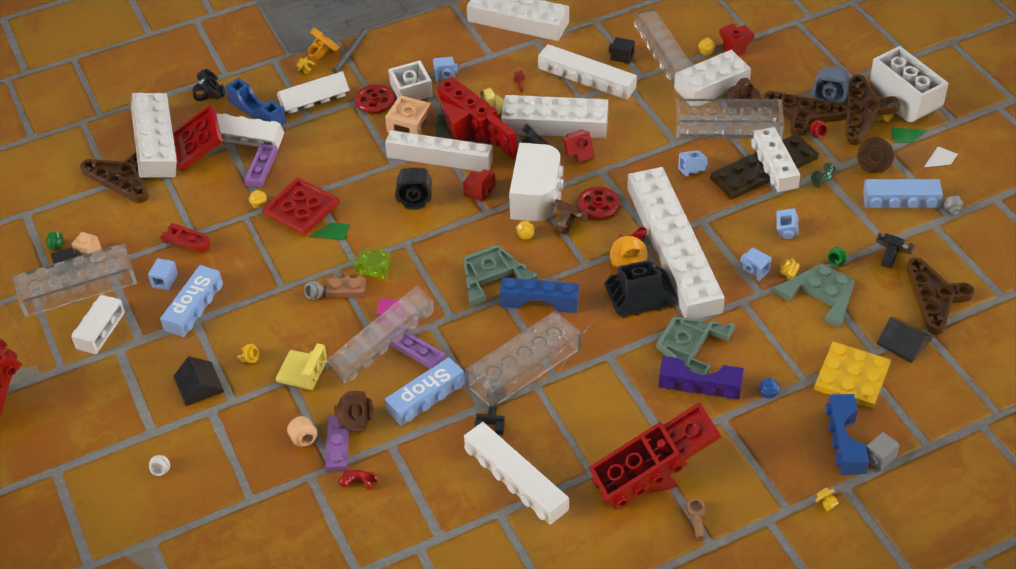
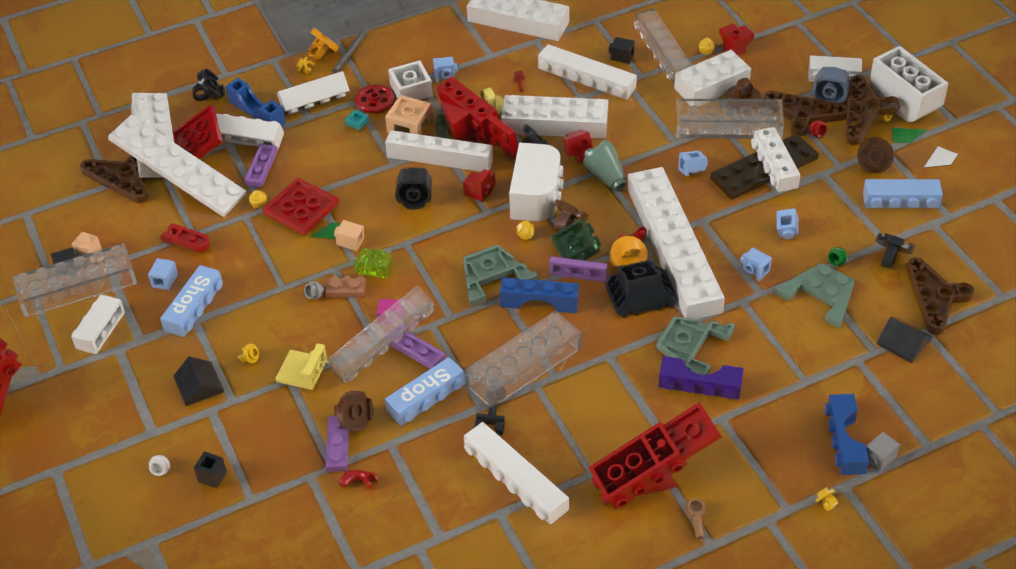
green plate [45,232,65,250] -> none
light nougat head [287,416,317,447] -> none
red plate [577,186,621,220] -> none
blue plate [759,378,780,398] -> none
yellow plate [780,258,800,280] -> none
clear green piece [811,162,836,187] -> none
yellow plate [814,342,891,409] -> none
light grey plate [944,196,963,216] -> none
none -> white plate [108,114,246,217]
none -> black brick [194,451,227,488]
none -> light nougat brick [334,220,364,251]
none -> teal plate [345,110,369,131]
none -> medium lavender plate [549,256,607,282]
none -> clear green plate [550,218,602,261]
none -> sand green cone [583,140,627,192]
none -> white brick [808,55,862,85]

